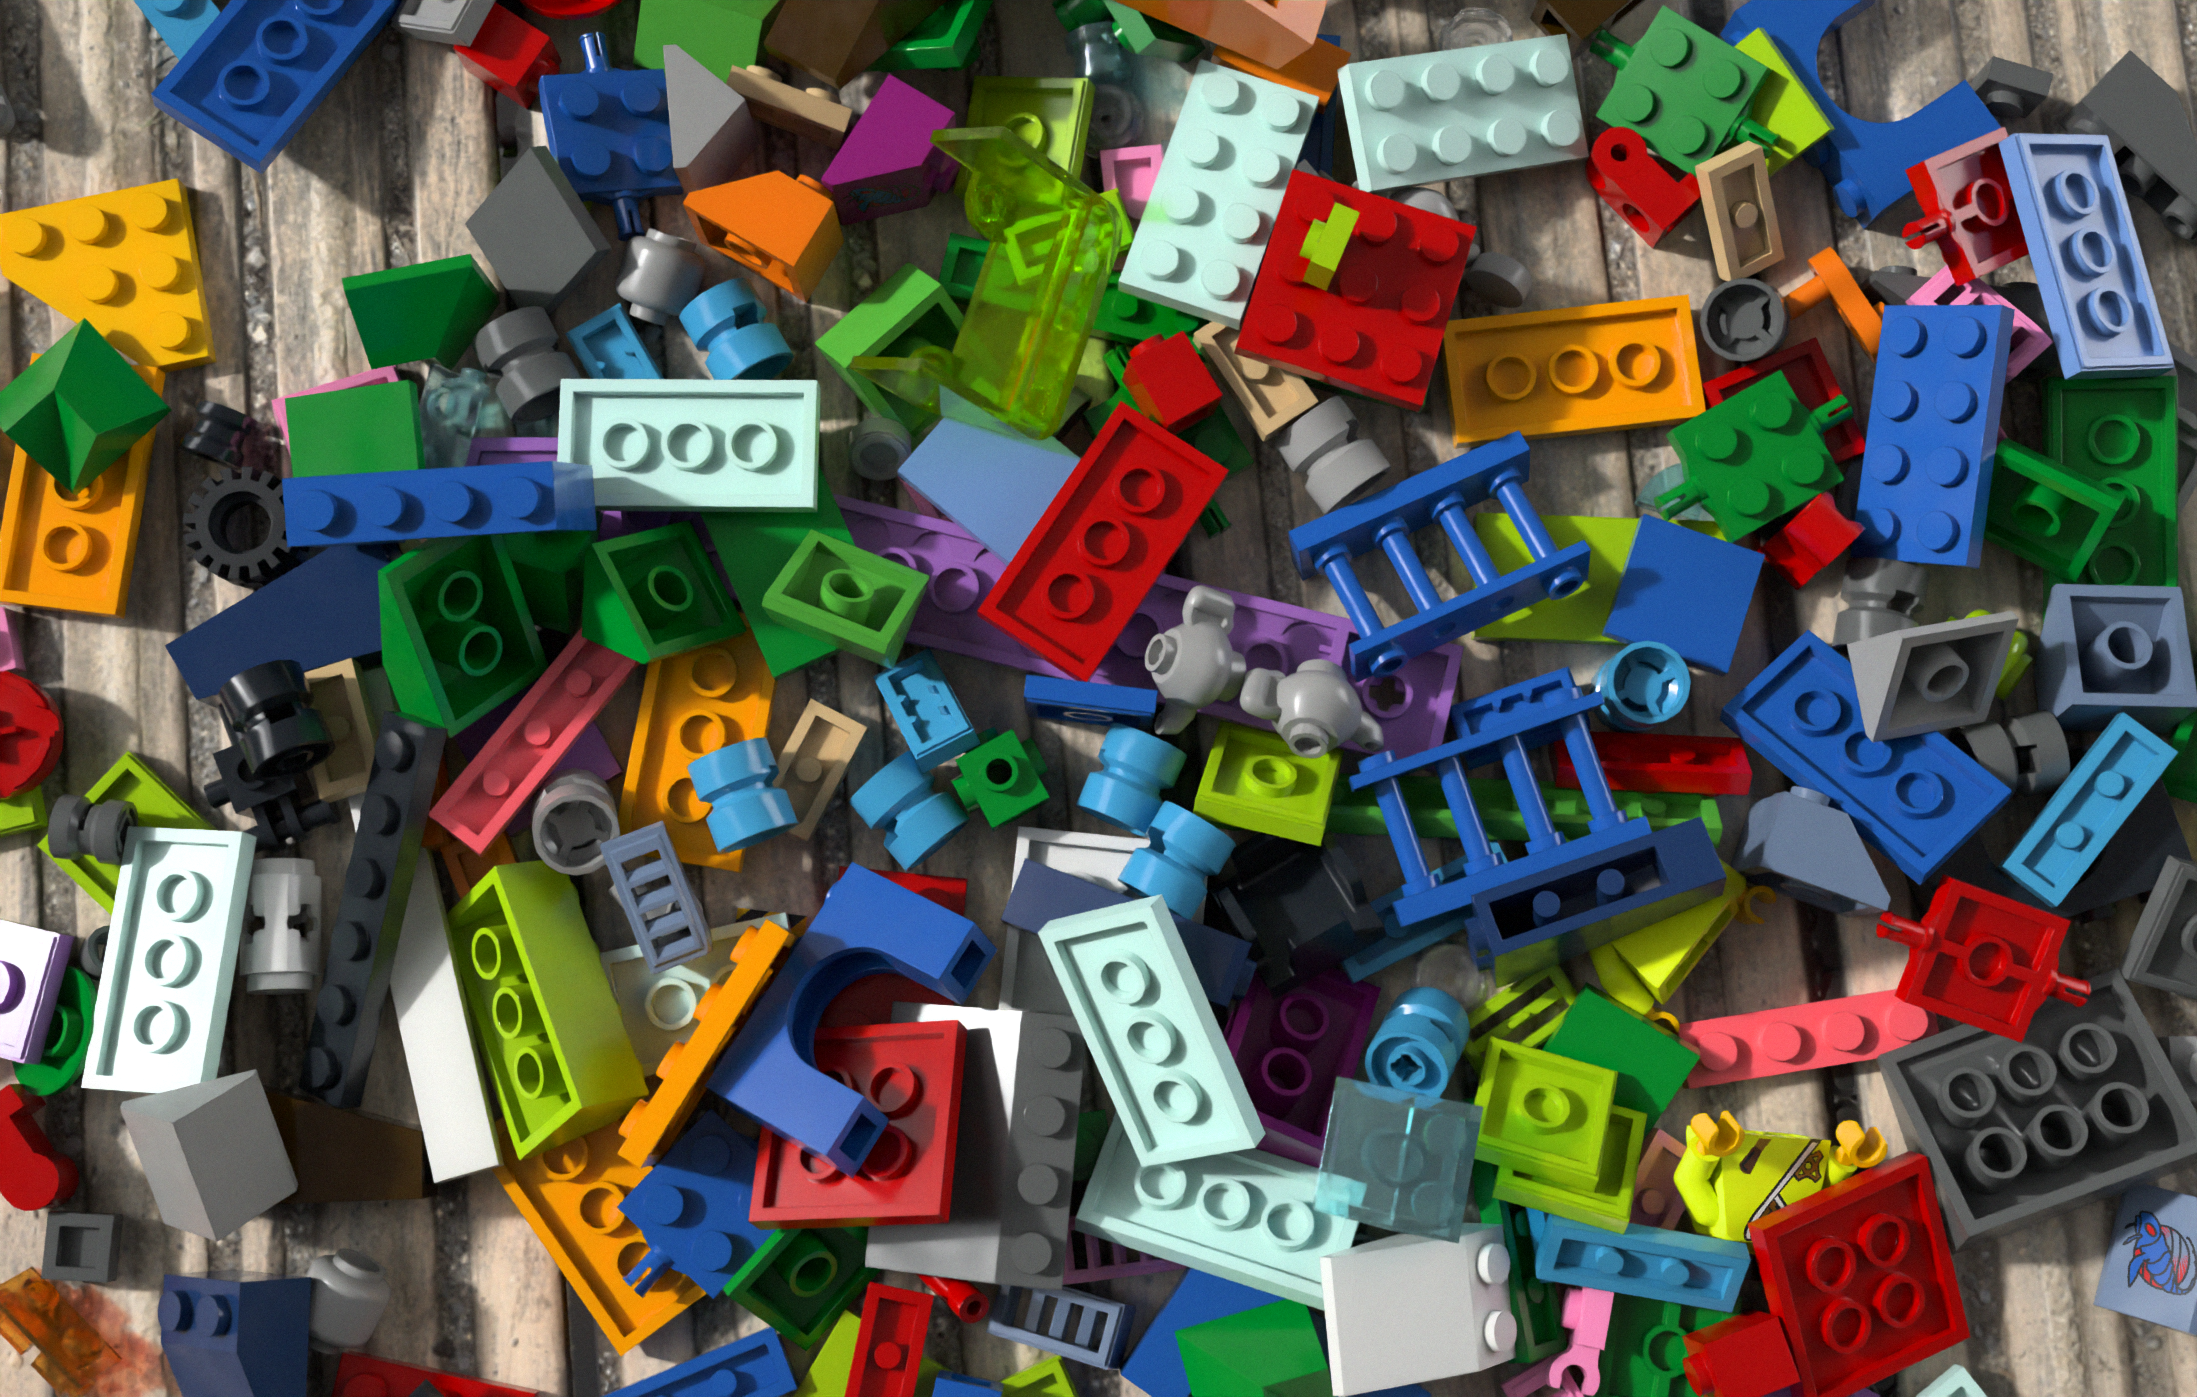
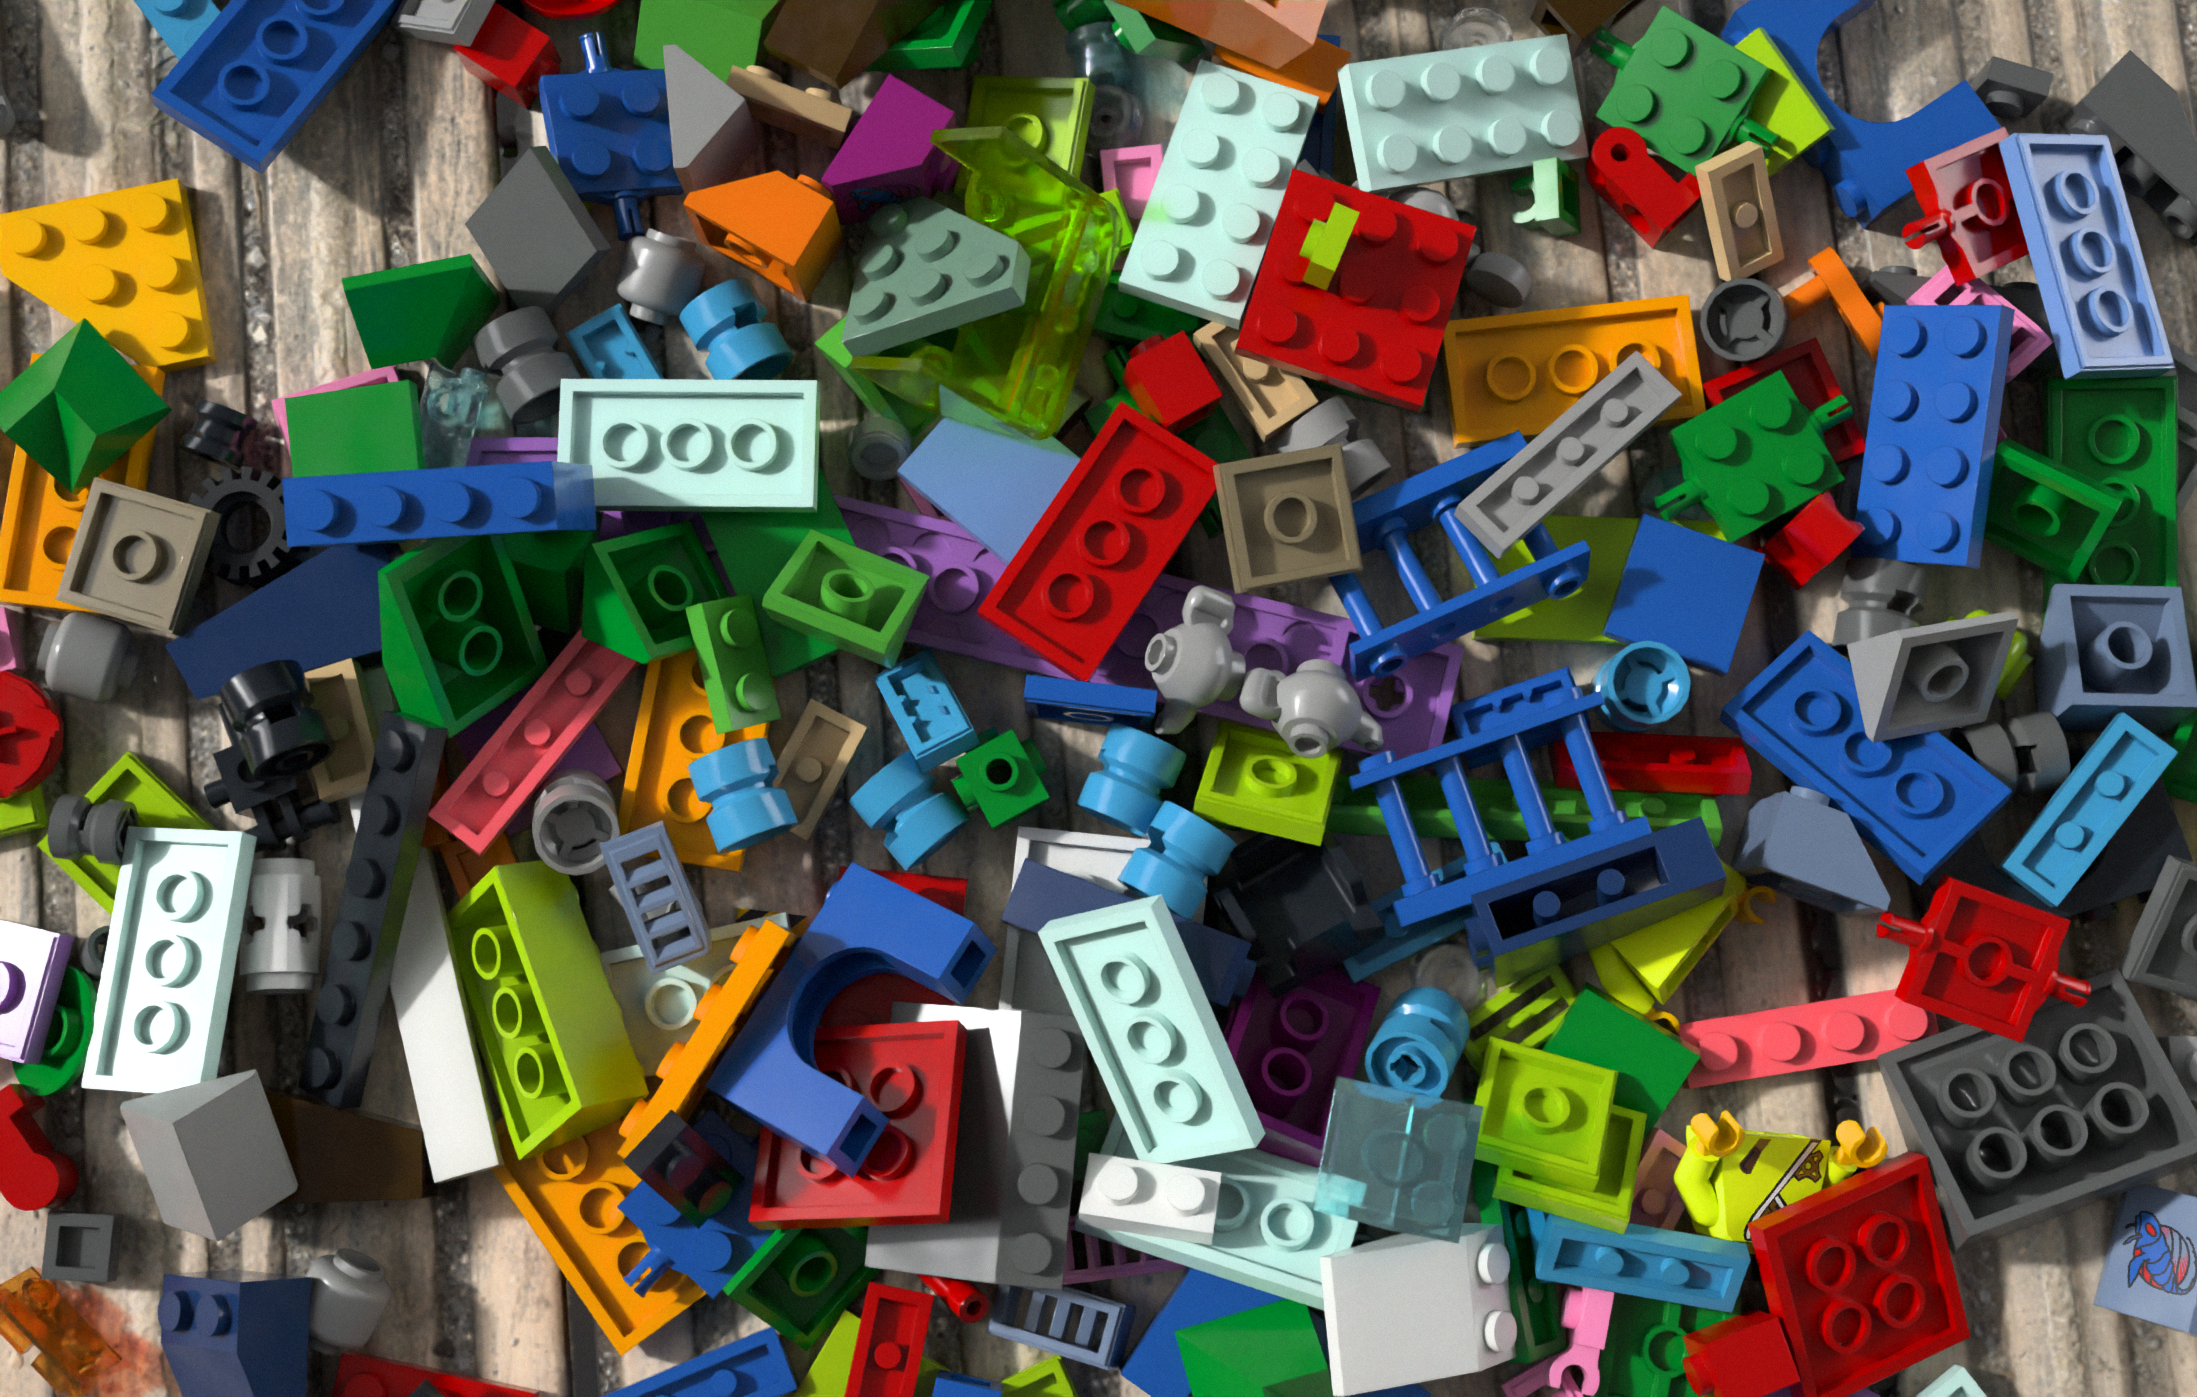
none -> light grey head [36,612,142,703]
none -> dark tan plate [55,477,221,636]
none -> black plate [623,1109,746,1229]
none -> bright green plate [685,593,781,735]
none -> sand green plate [841,196,1031,359]
none -> white plate [1078,1152,1222,1246]
none -> dark tan plate [1212,443,1364,594]
none -> light grey plate [1453,350,1682,559]
none -> green tile [1511,157,1581,238]

